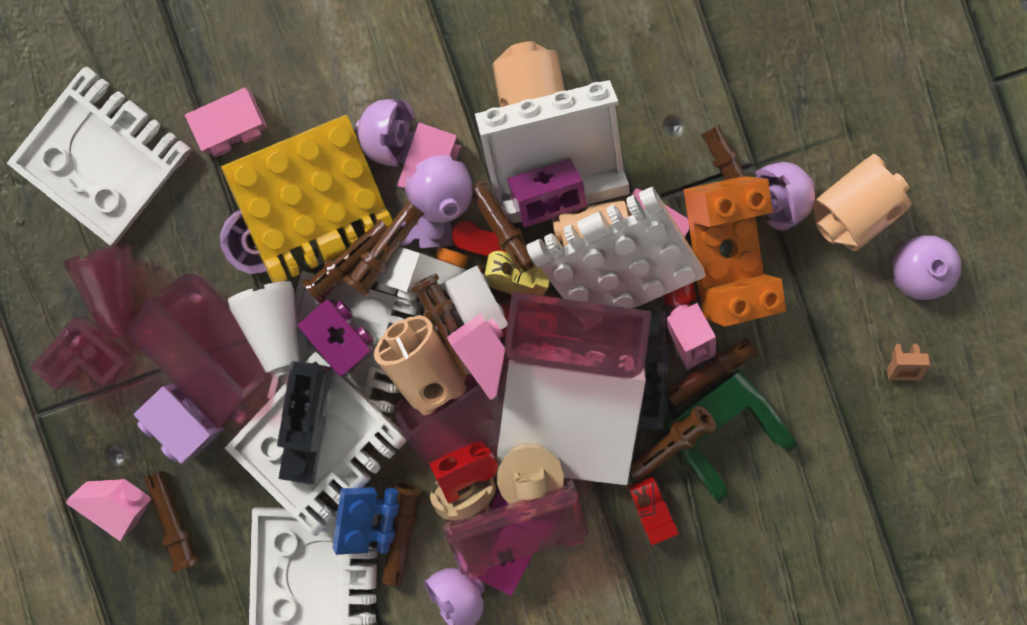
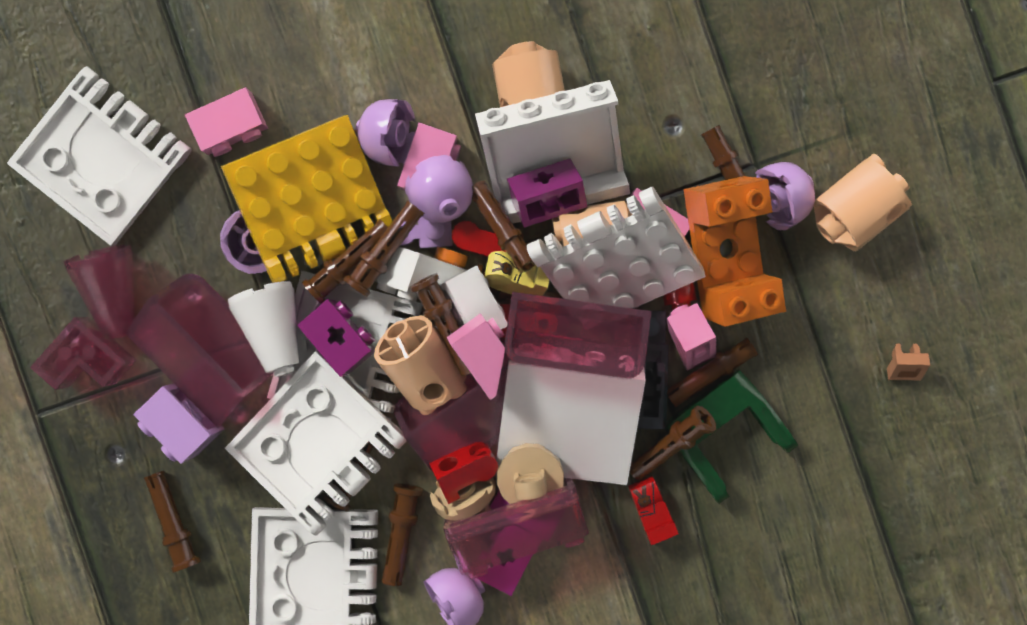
bright pink slope [66,479,152,541] -> none
black plate [277,361,332,485] -> none
blue plate [332,487,400,555] -> none
lavender cylinder [891,235,962,300] -> none

